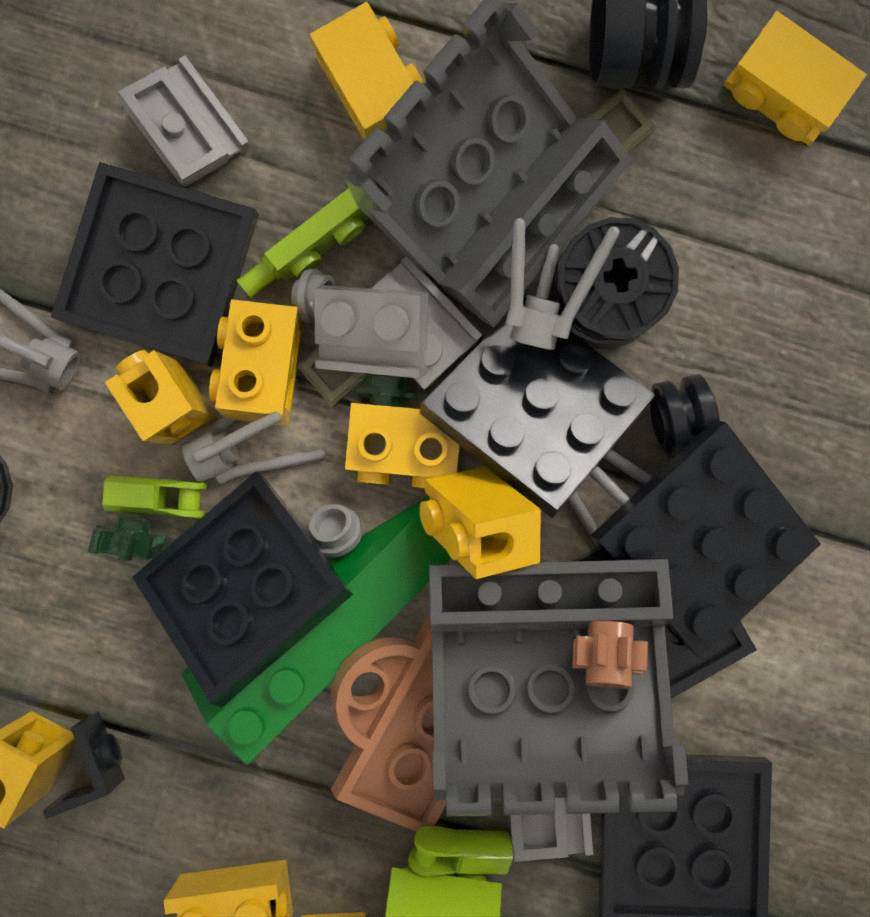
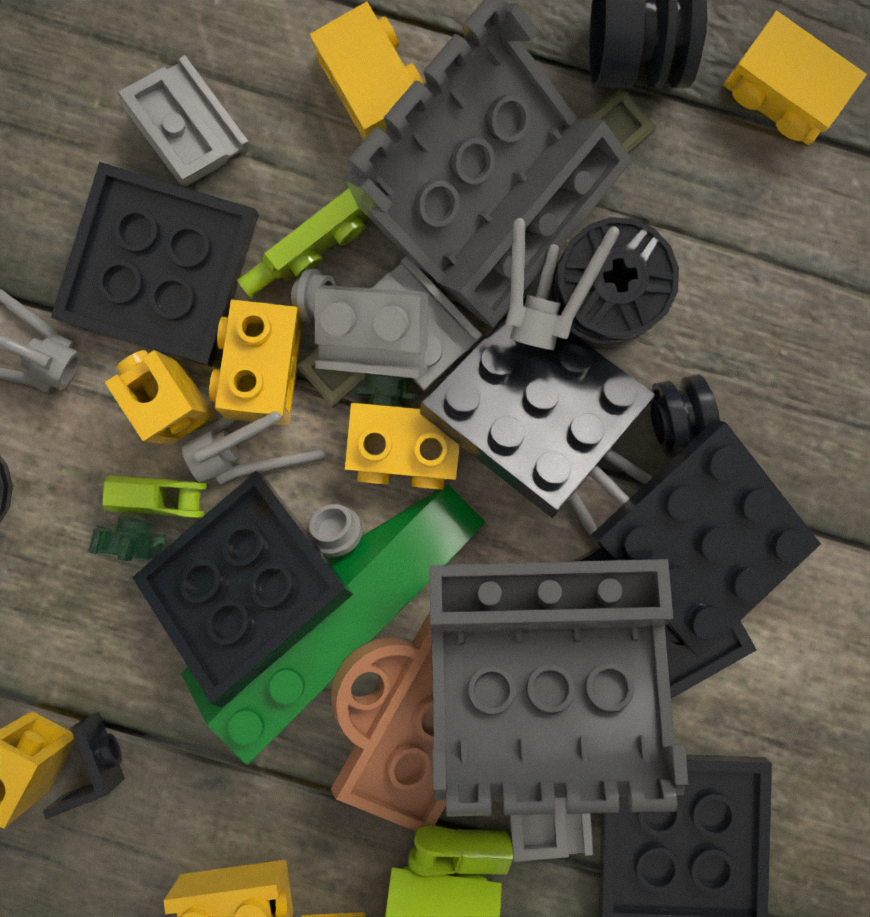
yellow brick [420,467,541,579] -> none
nougat gear [572,621,648,689] -> none

